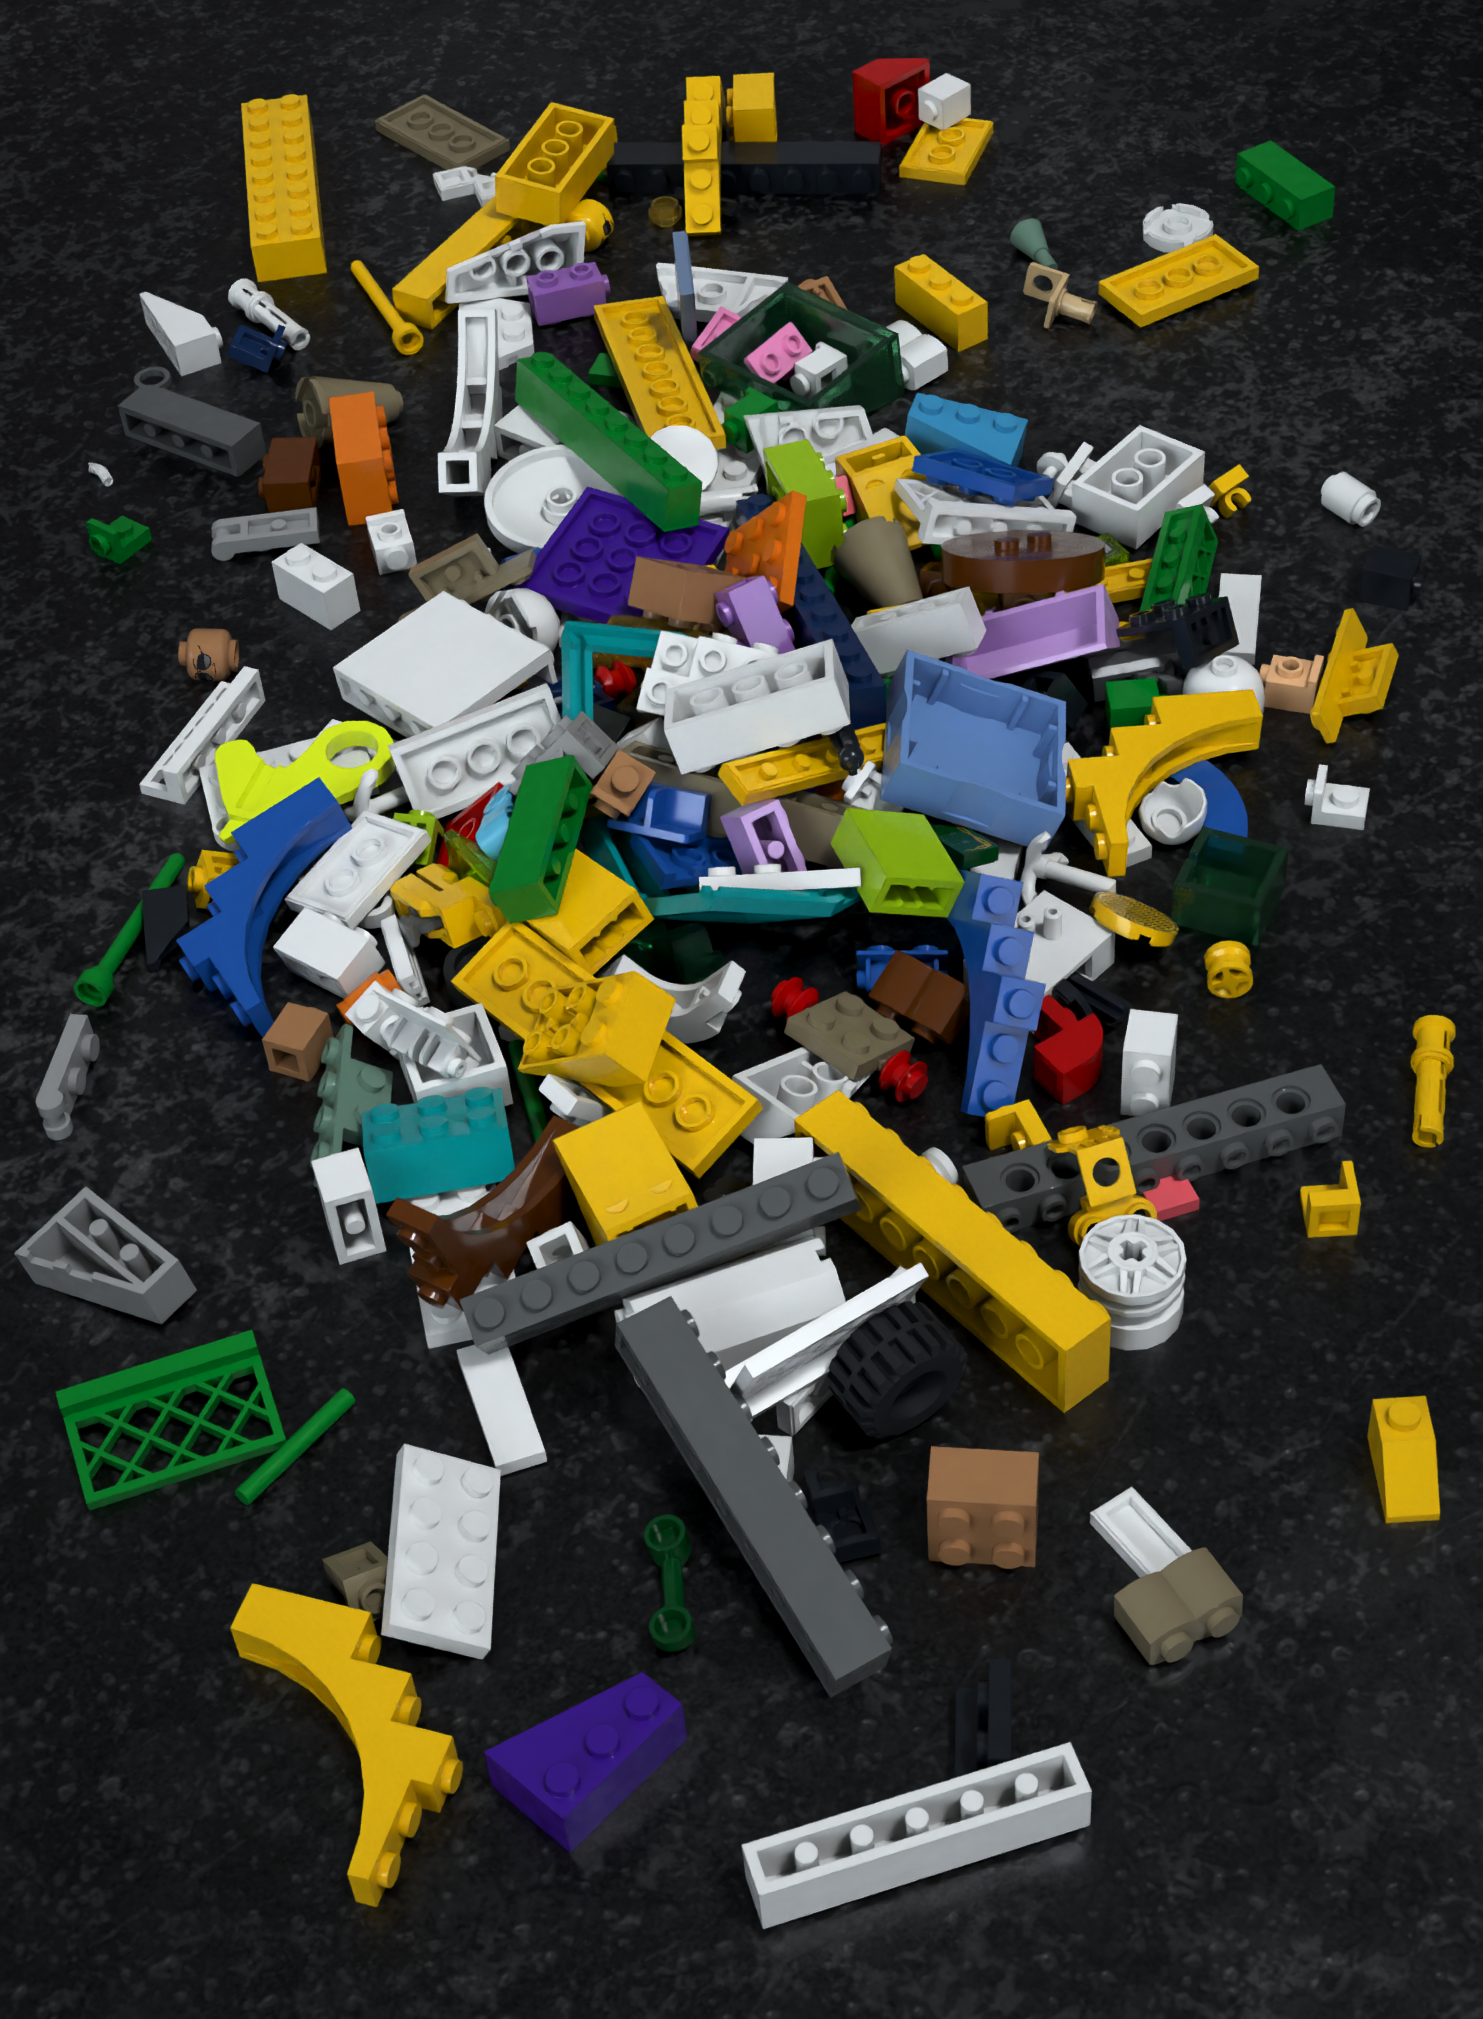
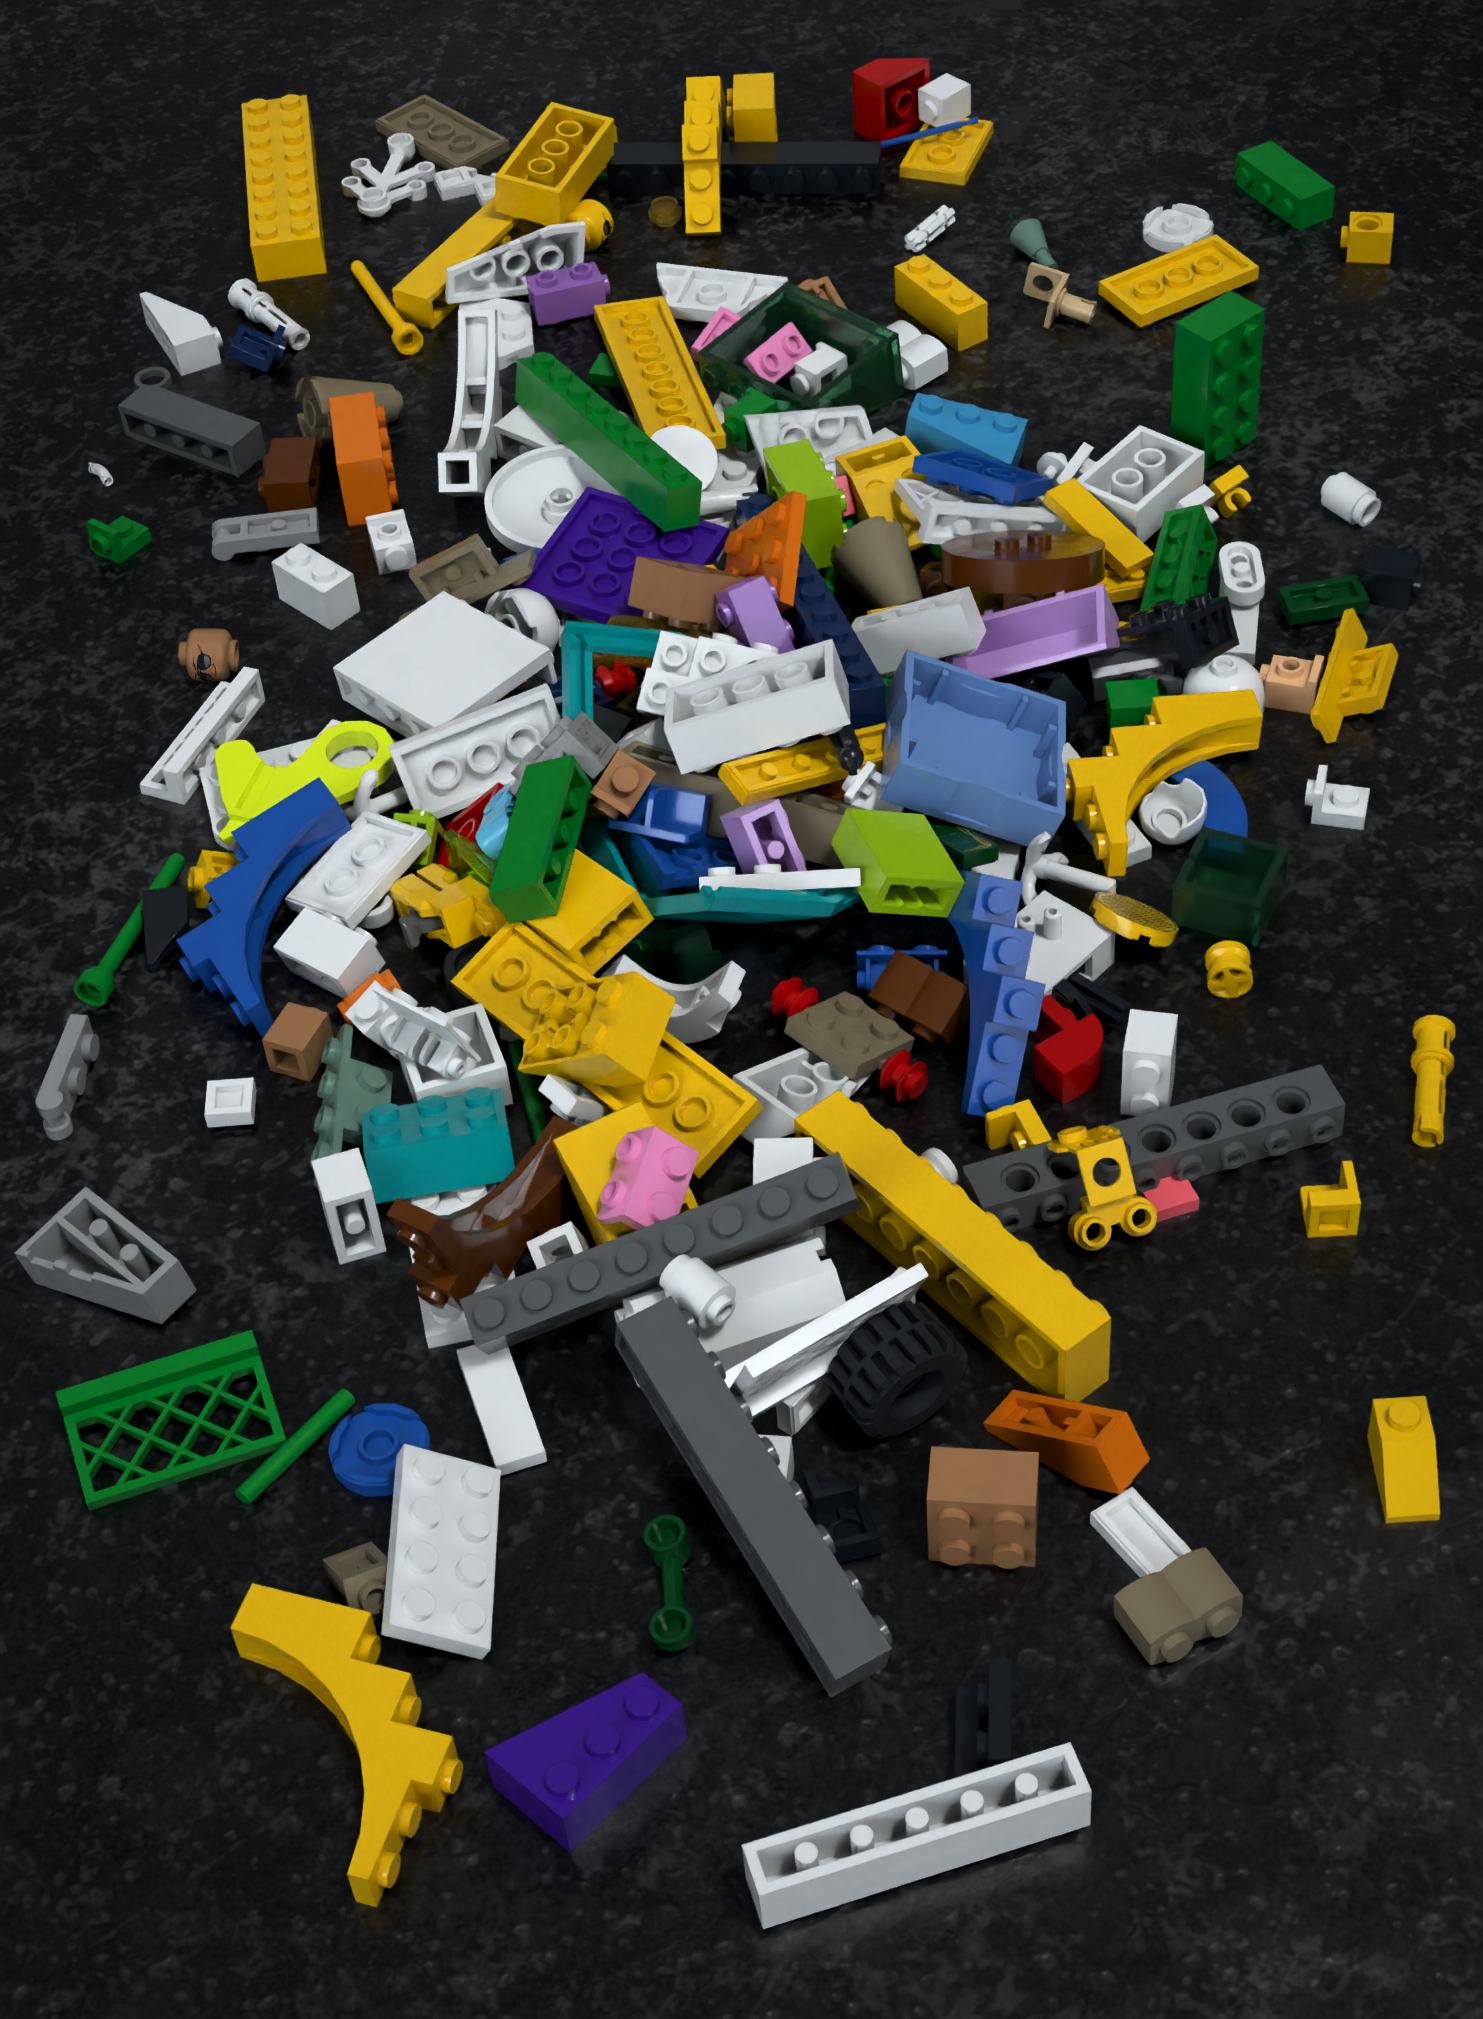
white tile [380,914,430,1007] -> none
sand blue tile [672,231,697,353] -> none
white wheel [1078,1214,1186,1351] -> none
none -> white plate [204,1077,257,1128]
none -> blue tile [328,1403,432,1496]
none -> white plant [341,133,436,218]
none -> bright pink bracket [597,1126,699,1230]
none -> white brick [659,1254,736,1328]
none -> blue piece [881,117,978,148]
none -> white axle [904,205,955,253]
none -> orange slope [983,1390,1150,1494]
none -> yellow tile [1042,478,1154,578]
none -> green brick [1170,290,1265,470]
none -> white plate [1219,541,1265,607]
none -> dark green plate [1277,574,1370,625]
none -> yellow brick [1340,212,1394,264]

